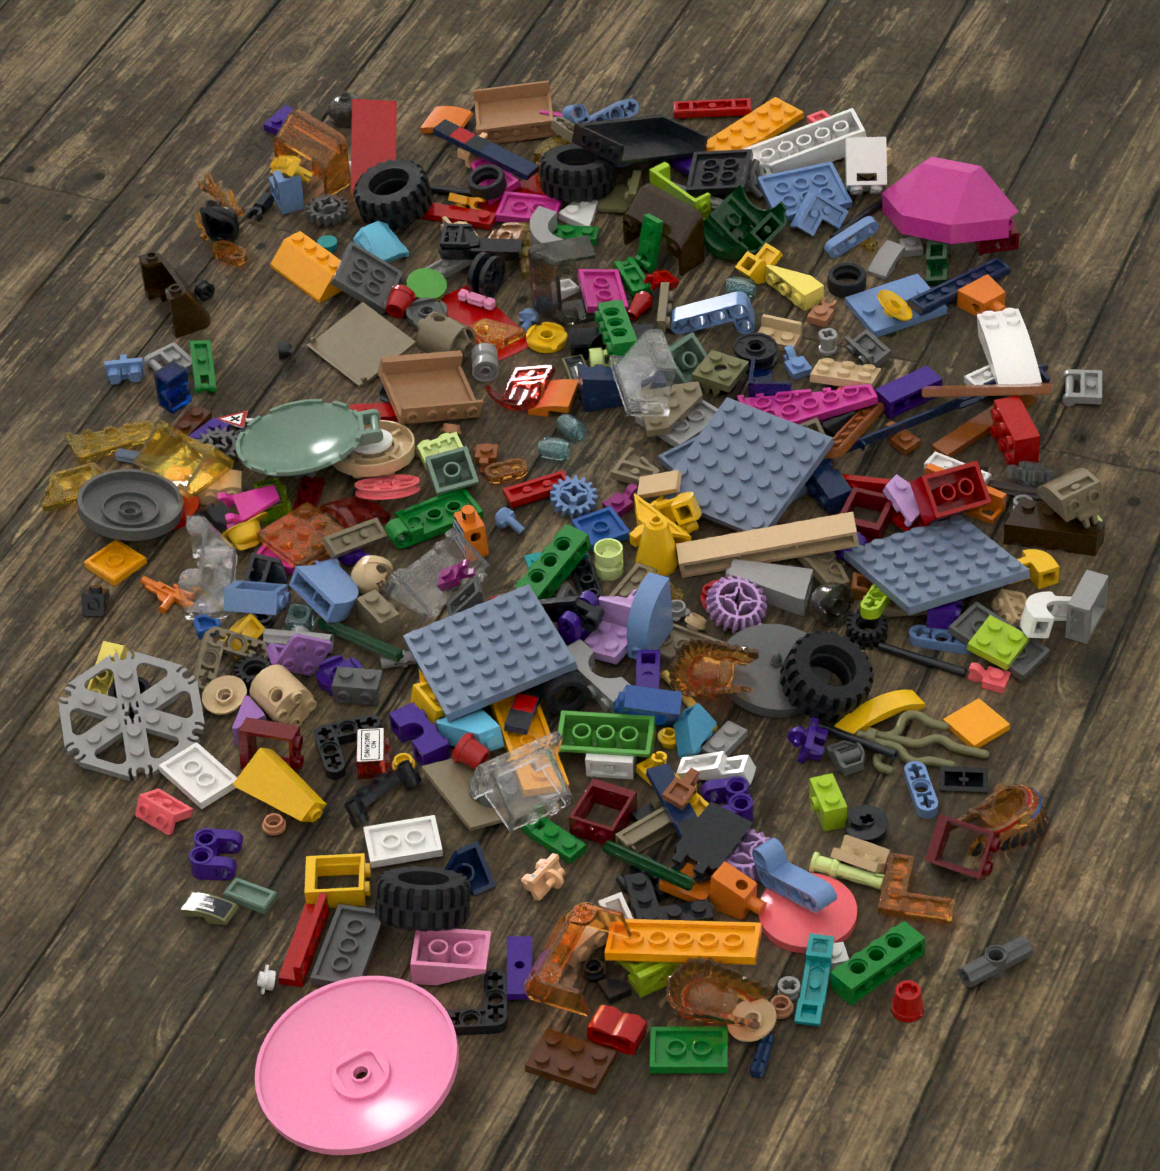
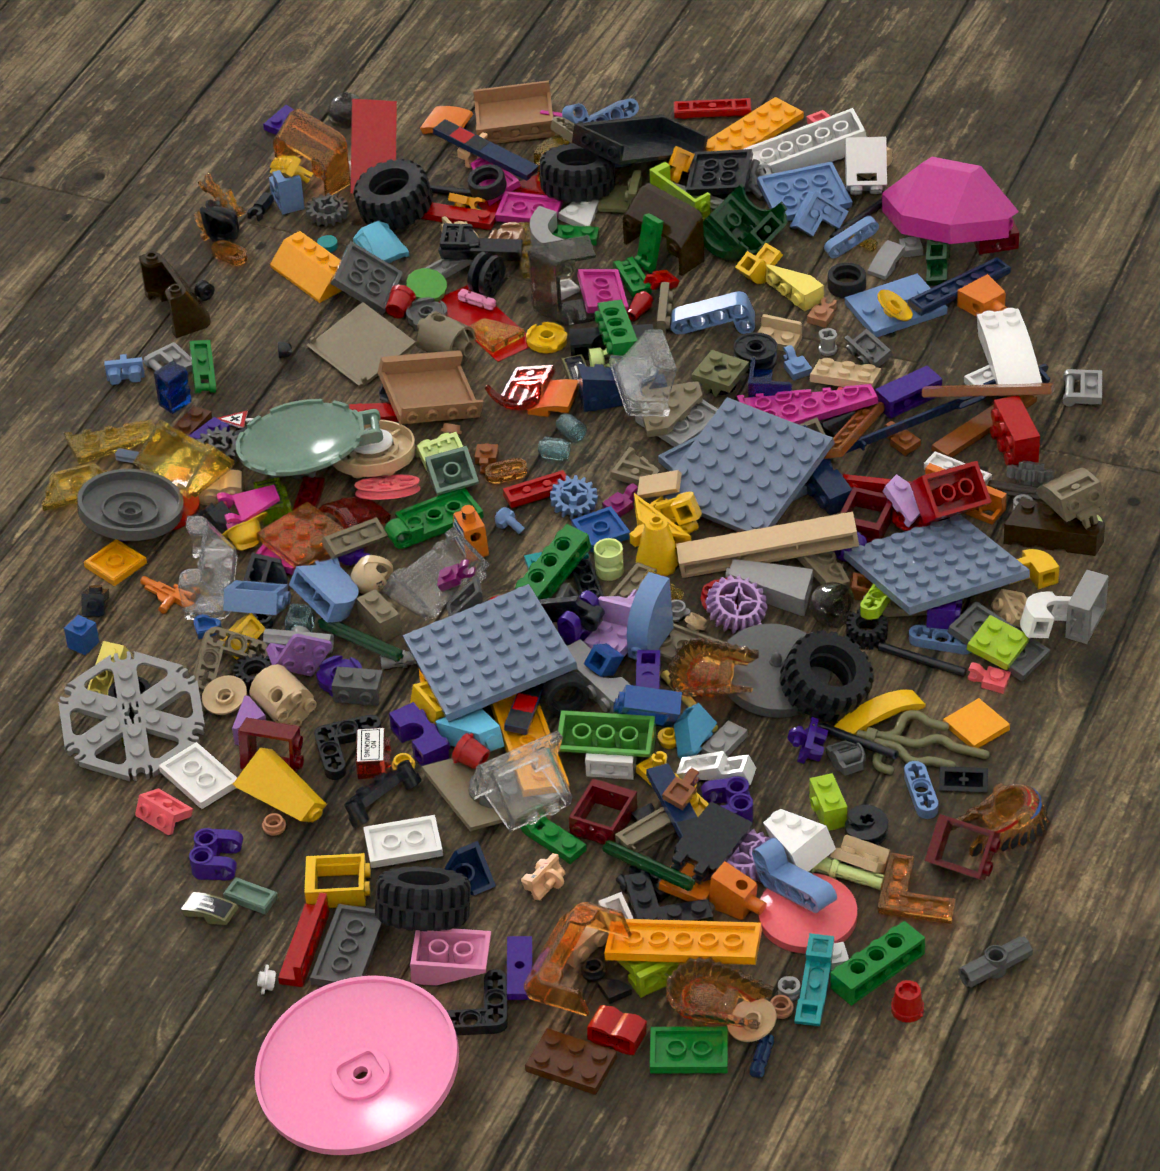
light grey wheel [471,343,499,382] -> none
medium blue plate [518,308,539,334] -> none
sand green slope [652,332,707,384] -> none
clear light blue brick [725,276,757,300] -> none
none -> blue brick [64,615,99,656]
none -> blue brick [584,643,624,677]
none -> light orange plate [668,146,695,183]
none -> white wedge [763,809,836,872]

